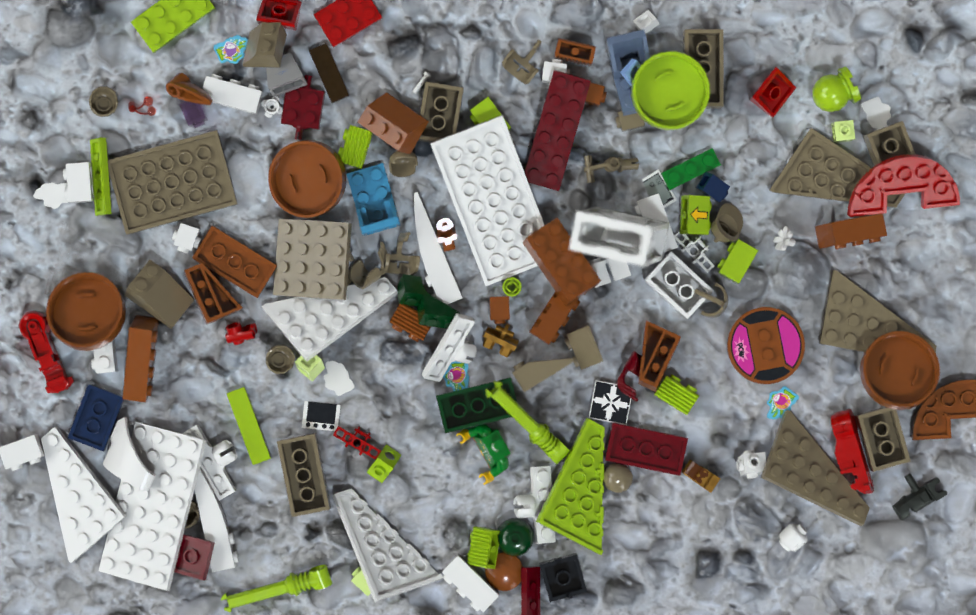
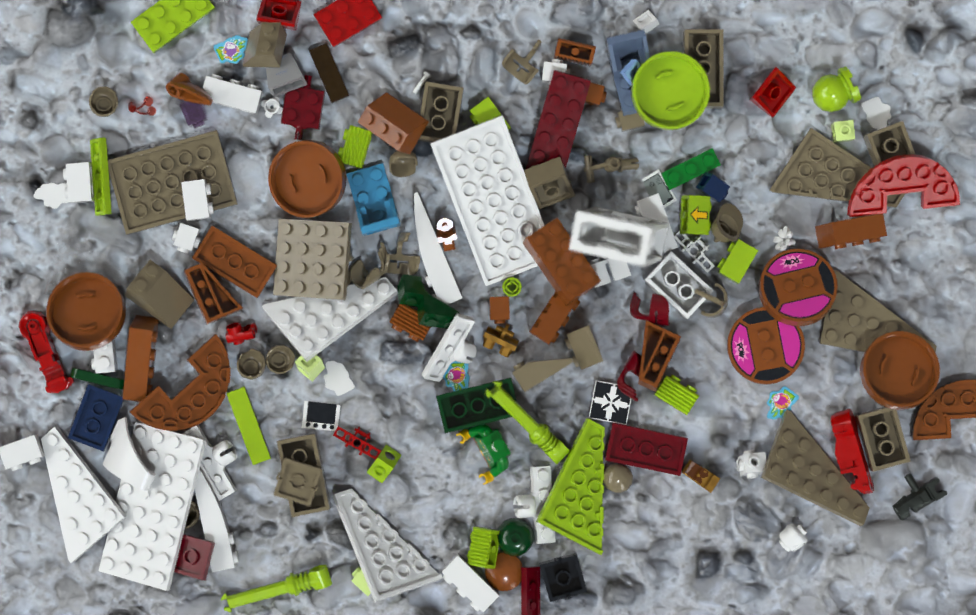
none -> dark green beam [70,367,124,390]
none -> dark orange plate [129,334,230,431]
none -> white brick [181,179,214,221]
none -> dark tan hair [237,349,266,380]
none -> dark tan plate [273,458,322,506]
none -> dark tan slope [524,157,575,209]
none -> dark red helmet [630,292,670,326]
none -> brick [759,249,838,326]

